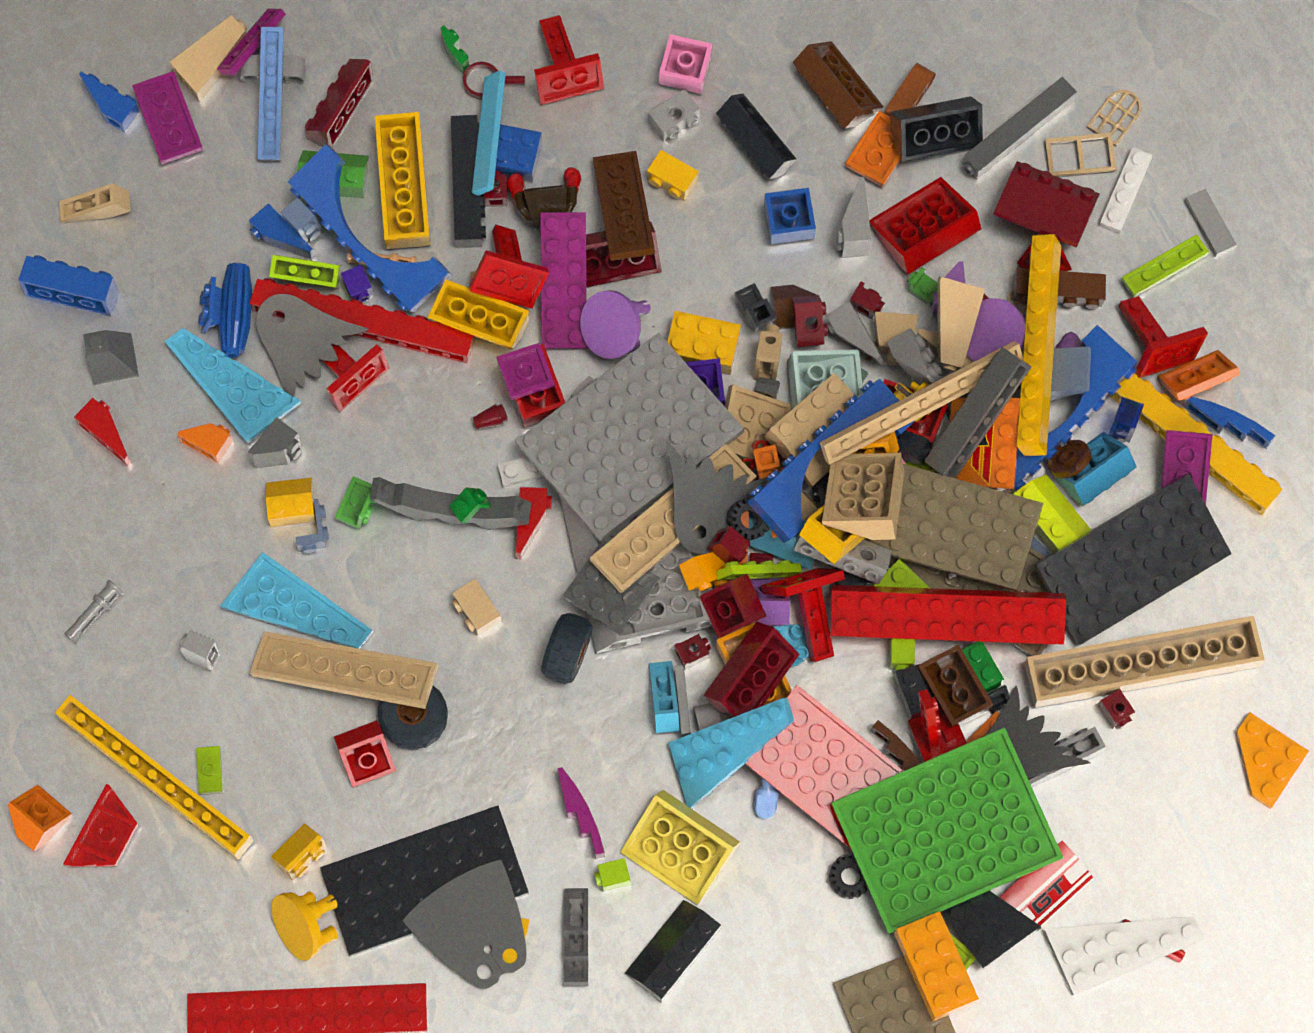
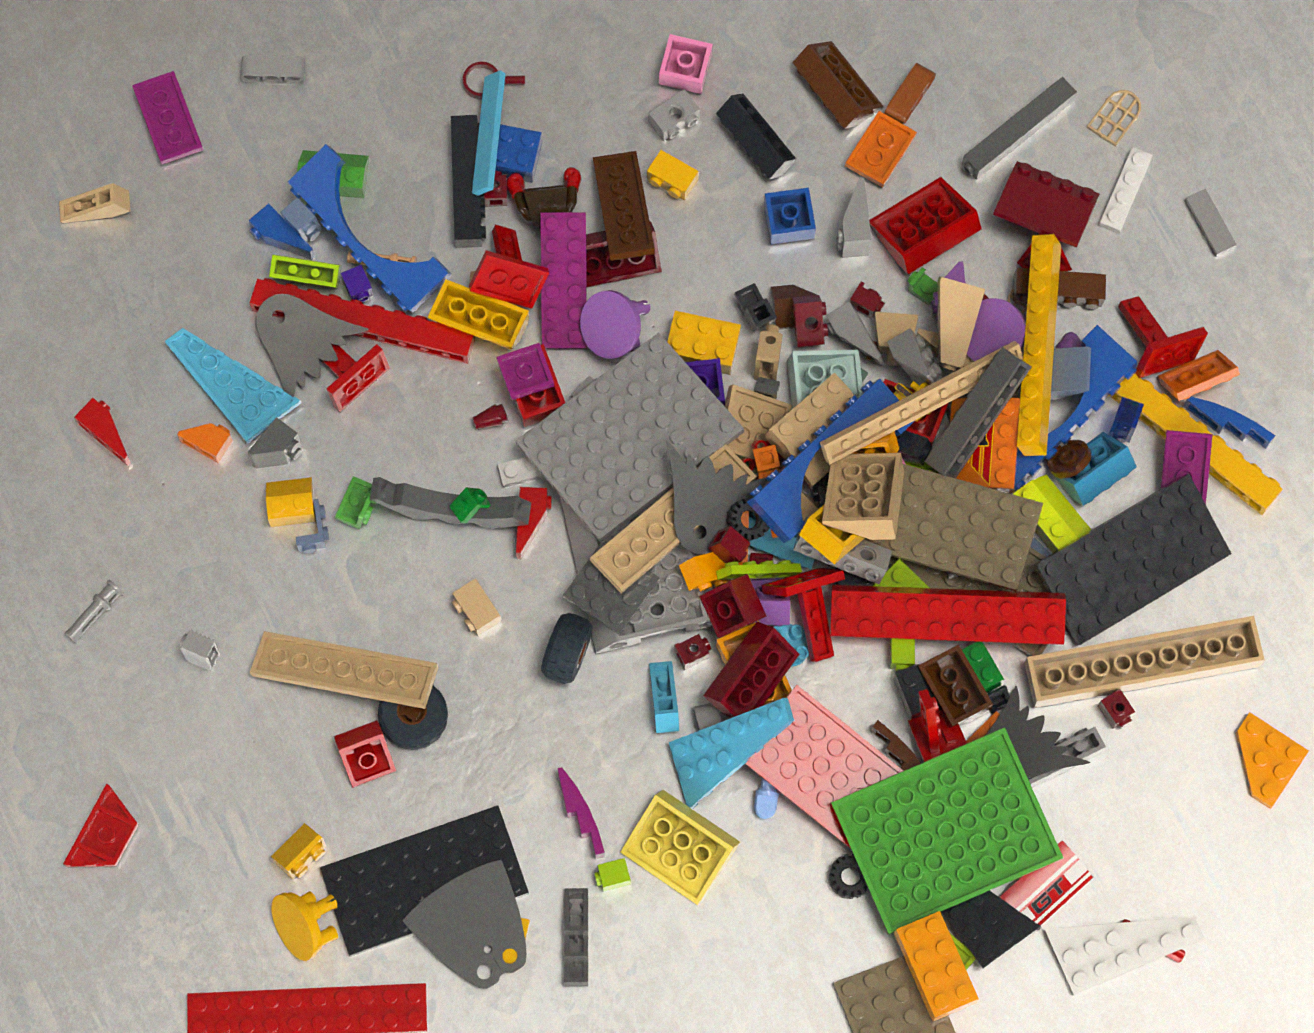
orange slope [8,785,72,851] -> none
blue brick [18,255,120,317] -> none
yellow brick [55,695,253,860] -> none
blue slope [79,71,139,132] -> none
dark grey slope [83,330,139,385] -> none
tan slope [169,15,247,102] -> none
lime plate [196,746,223,795] -> none
blue plate [198,263,252,358] -> none
magenta tile [217,9,286,75] -> none
medium azure wing [220,552,373,649] -> none
medium blue plate [258,27,284,161] -> none
dark red slope [305,59,374,147] -> none
yellow brick [375,112,431,250] -> none
green slope [441,25,469,74] -> none
red piece [534,15,604,105] -> none
black slope [625,900,721,1003] -> none
light grey tile [674,665,691,737] -> none
black slope [890,96,983,162] -> none
tan window [1045,132,1117,177] -> none
lime plate [1121,234,1209,297] -> none

